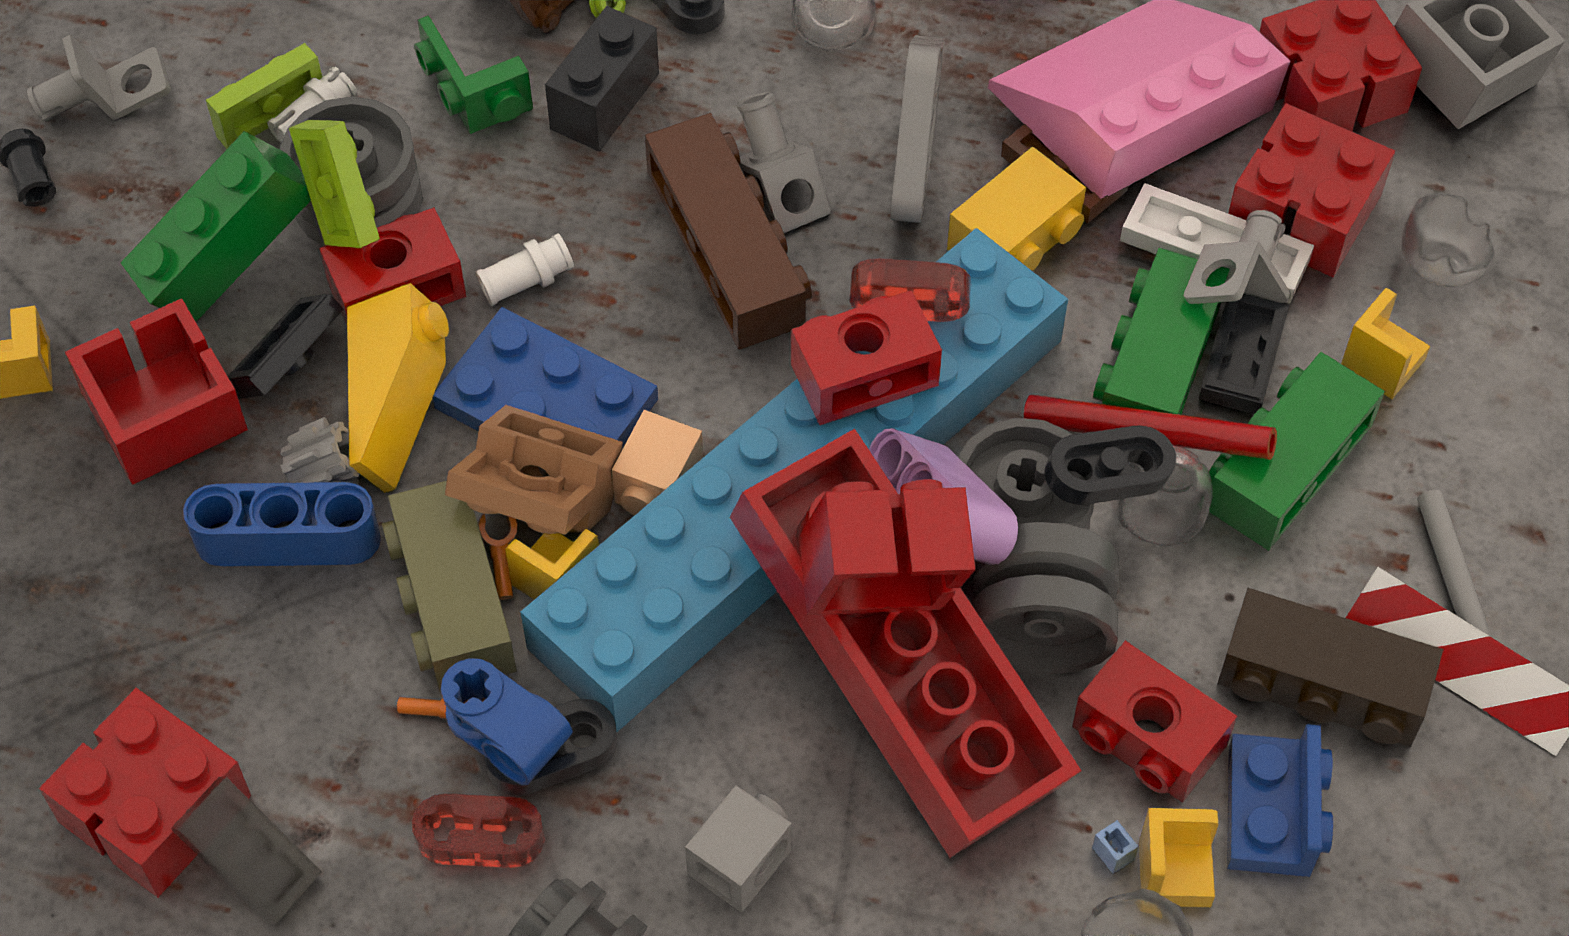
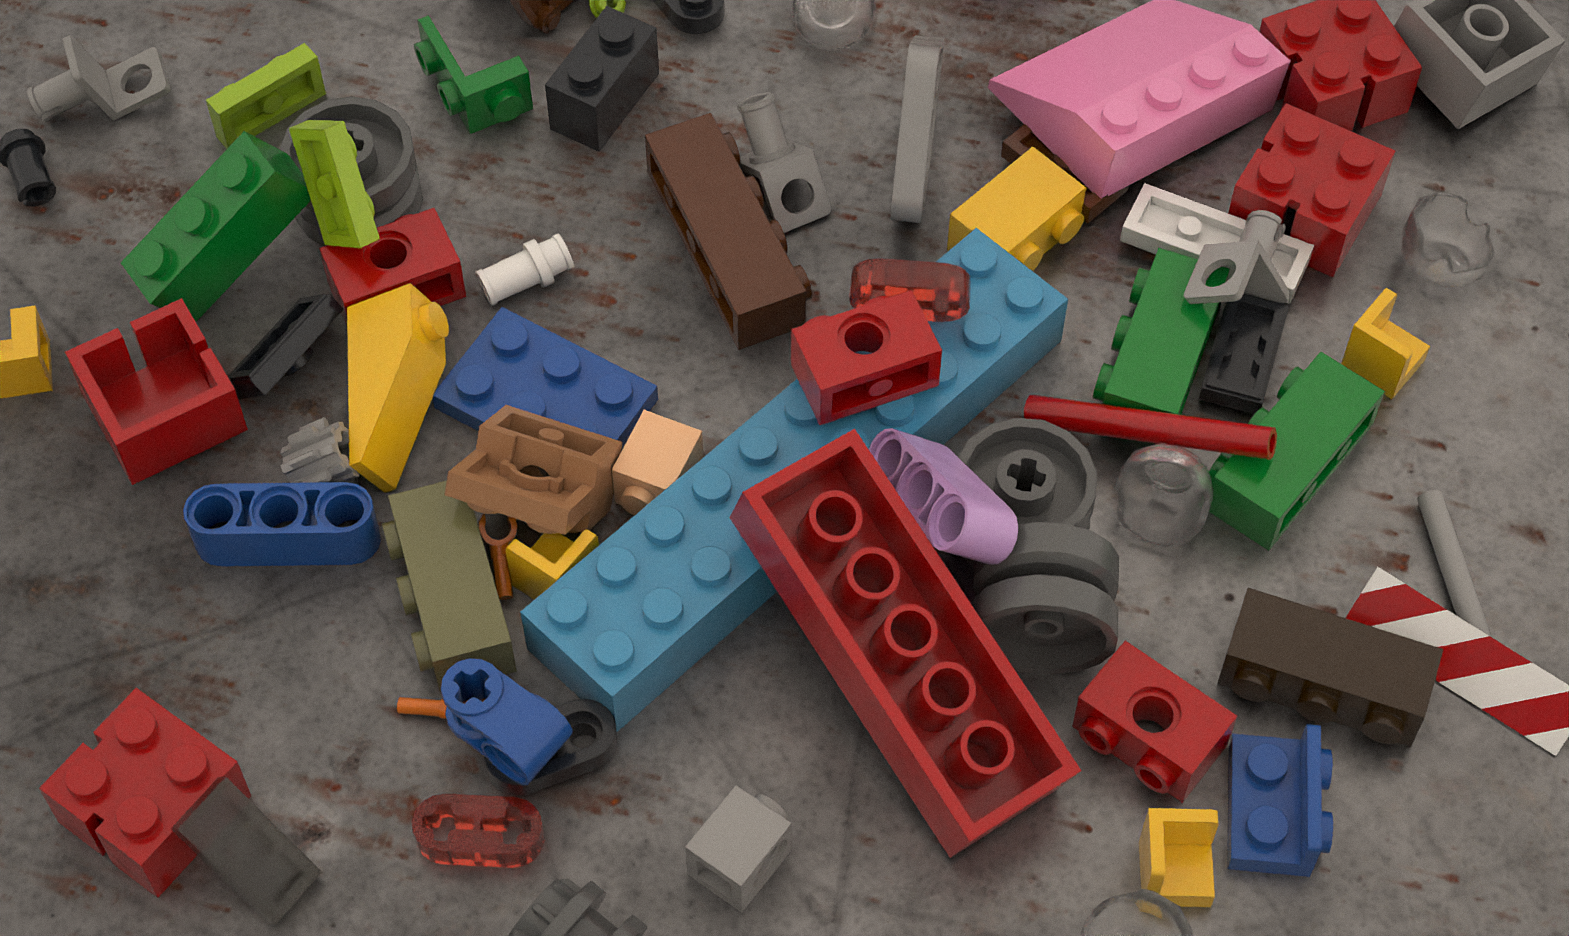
white pin [267,67,358,144] -> none
red piece [799,479,975,615] -> none
black plate [1044,425,1176,505] -> none
light blue piece [1092,820,1139,874] -> none

